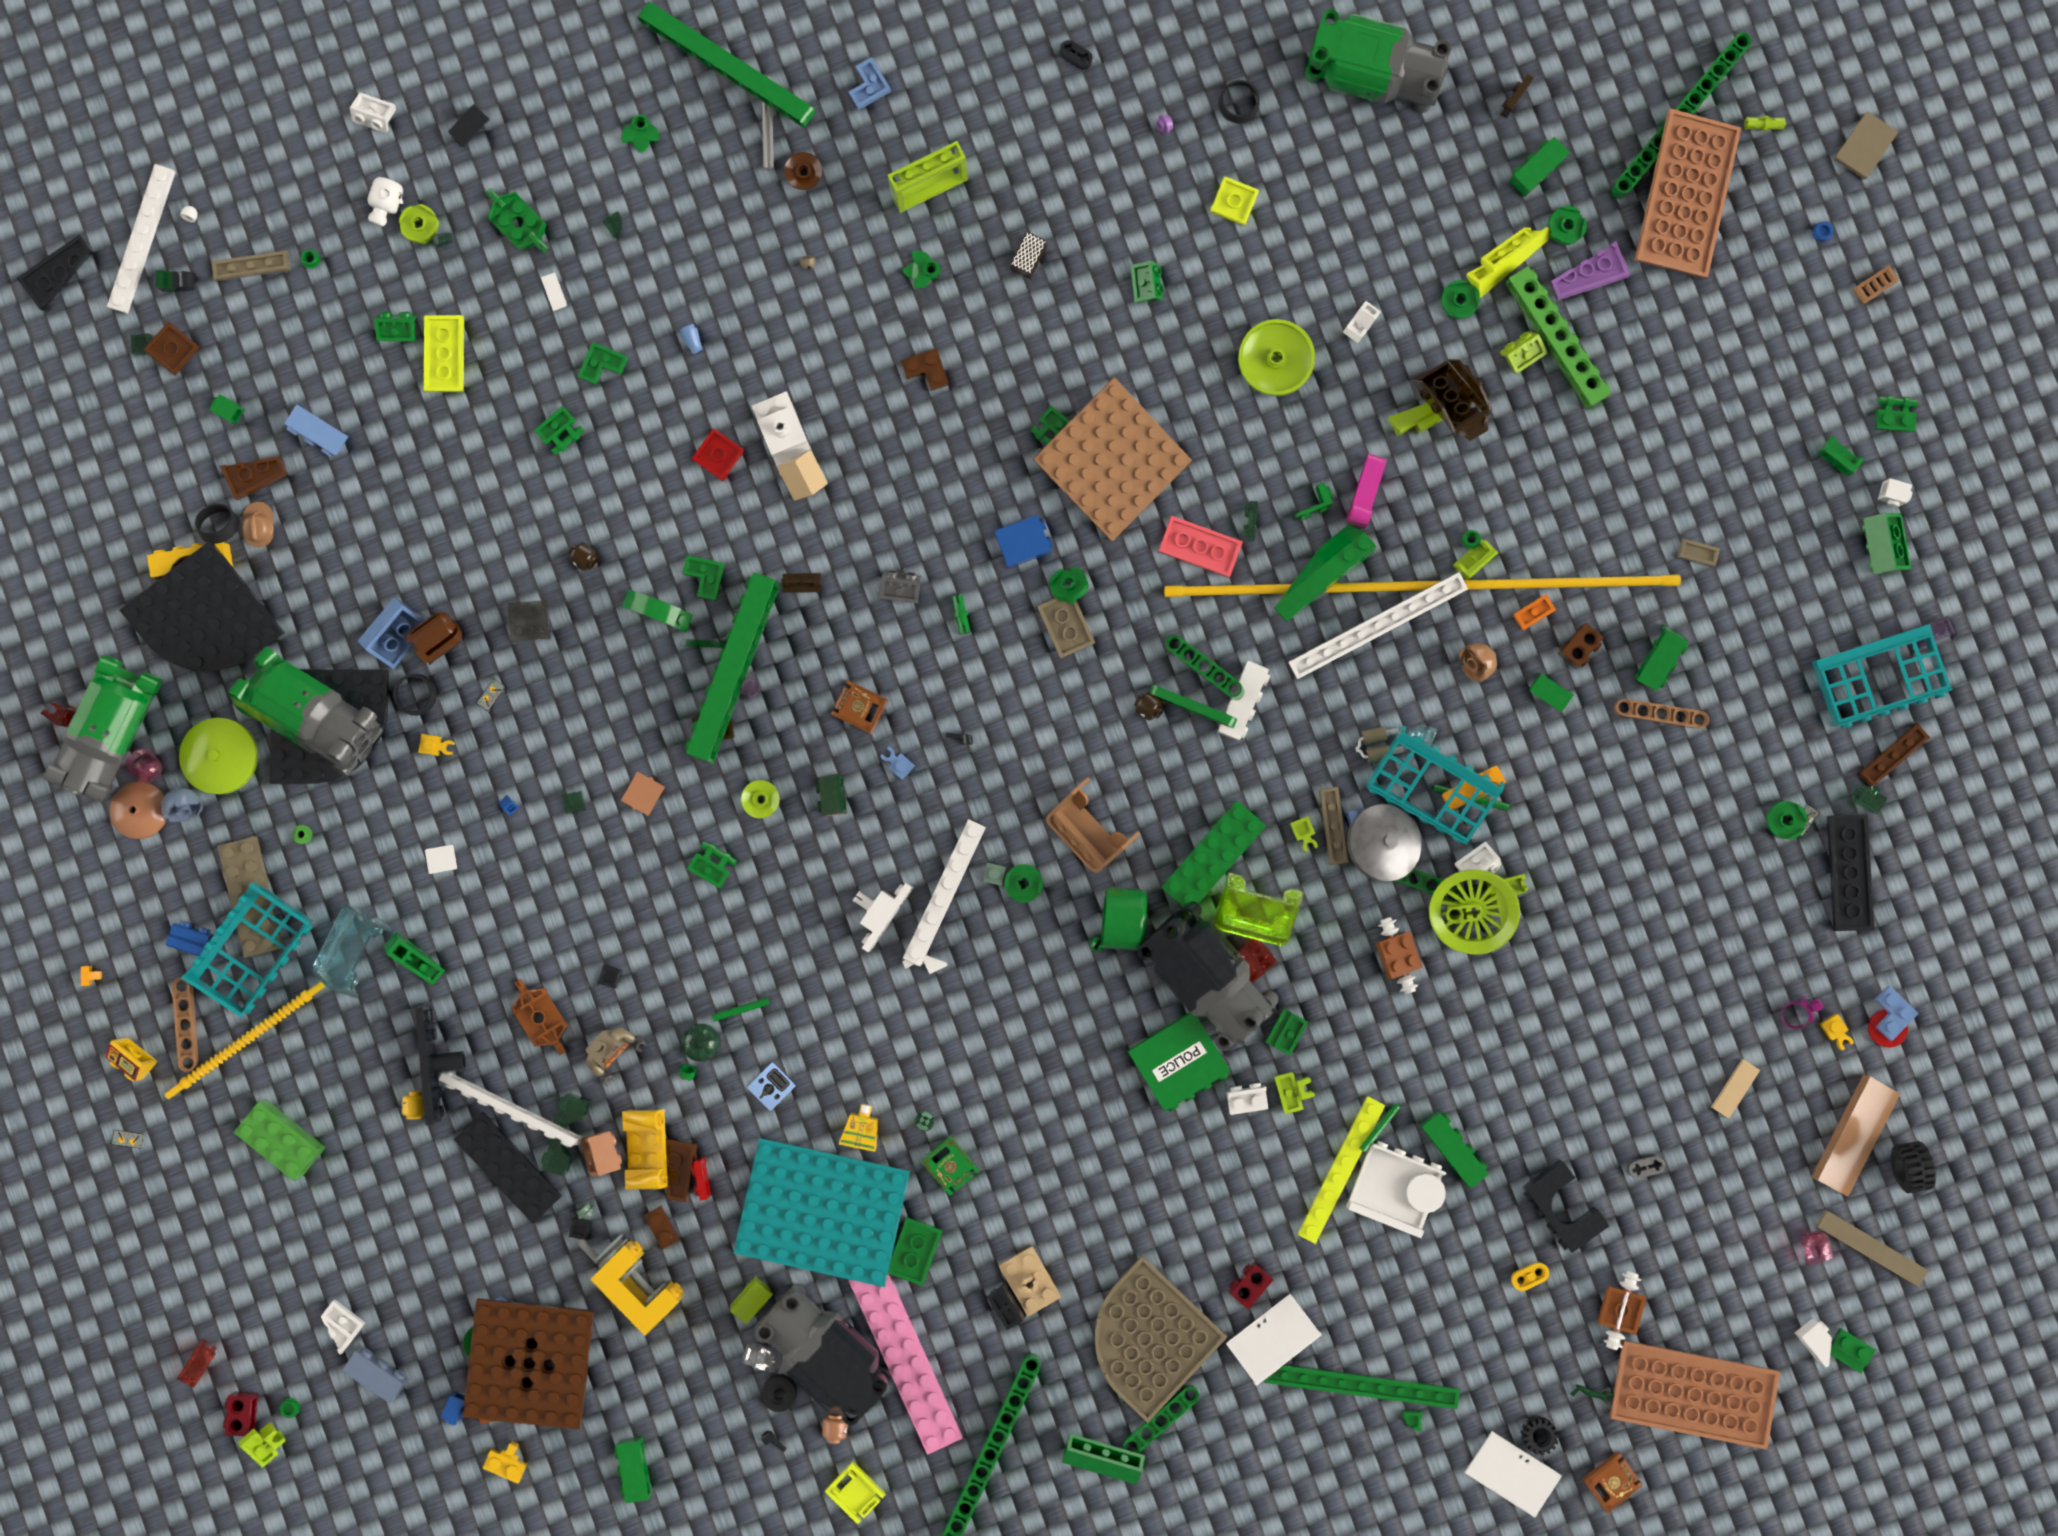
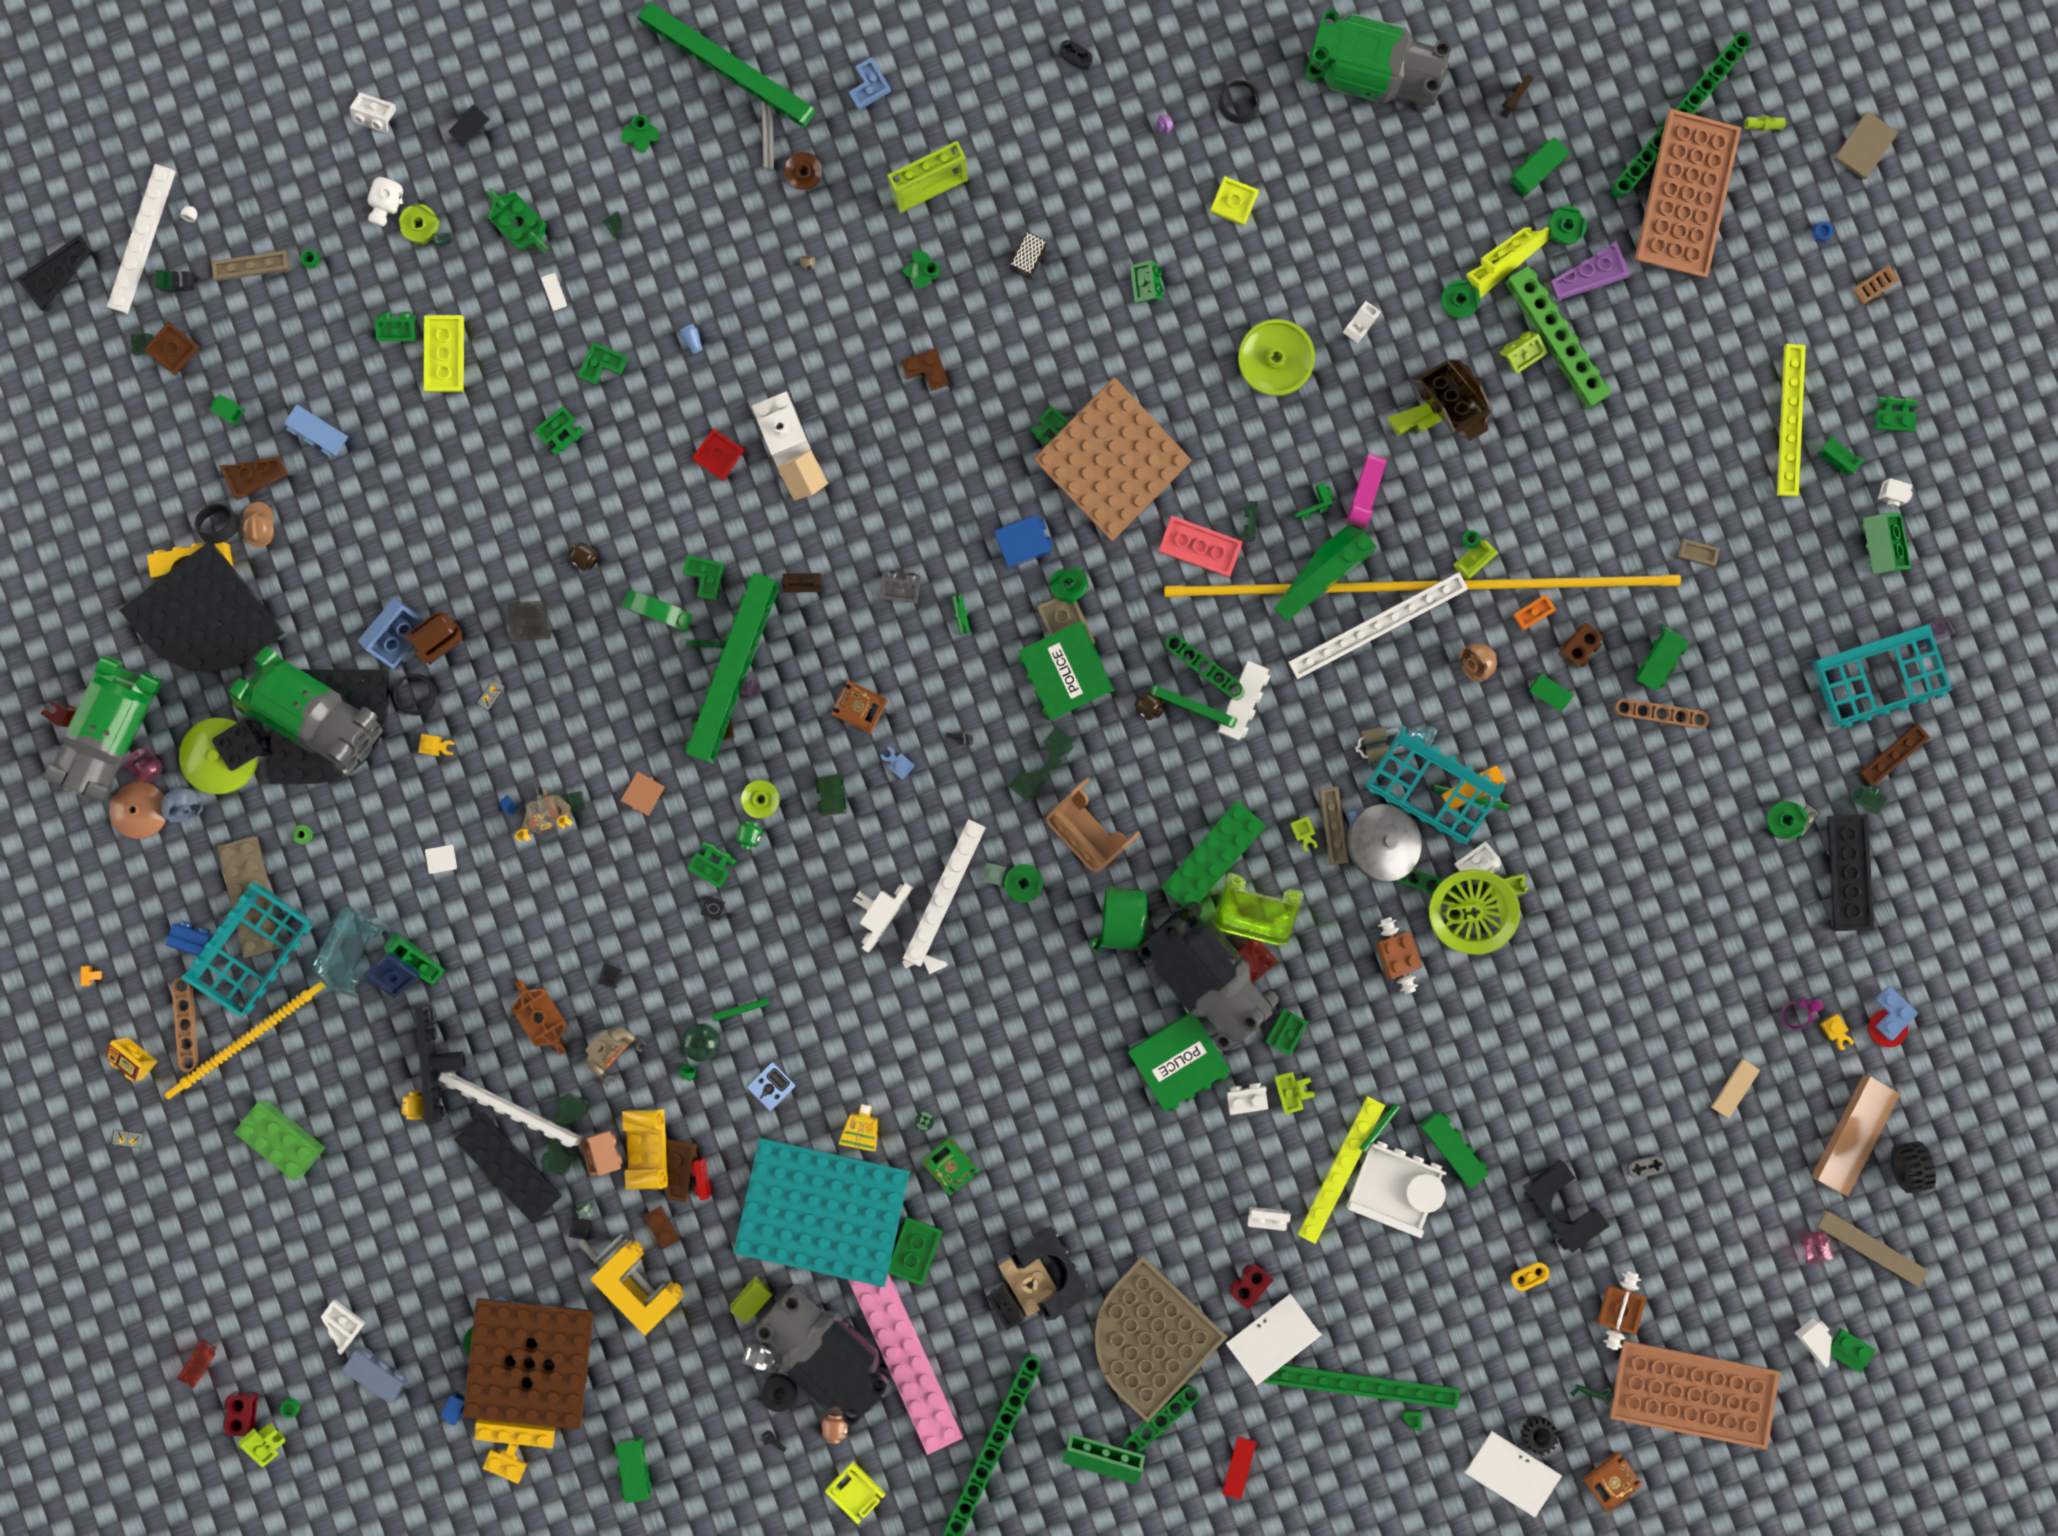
none -> black bracket [212,719,270,771]
none -> dark blue tile [364,952,421,998]
none -> yellow plate [474,1419,556,1448]
none -> torso [515,787,572,842]
none -> black tile [701,896,726,921]
none -> green head [735,820,763,850]
none -> clear green arch [1008,726,1074,801]
none -> black arch [1008,1226,1090,1321]
none -> green panel [1018,621,1115,720]
none -> red tile [1222,1436,1257,1500]
none -> white bracket [1248,1206,1291,1231]
none -> neon yellow plate [1777,344,1806,497]

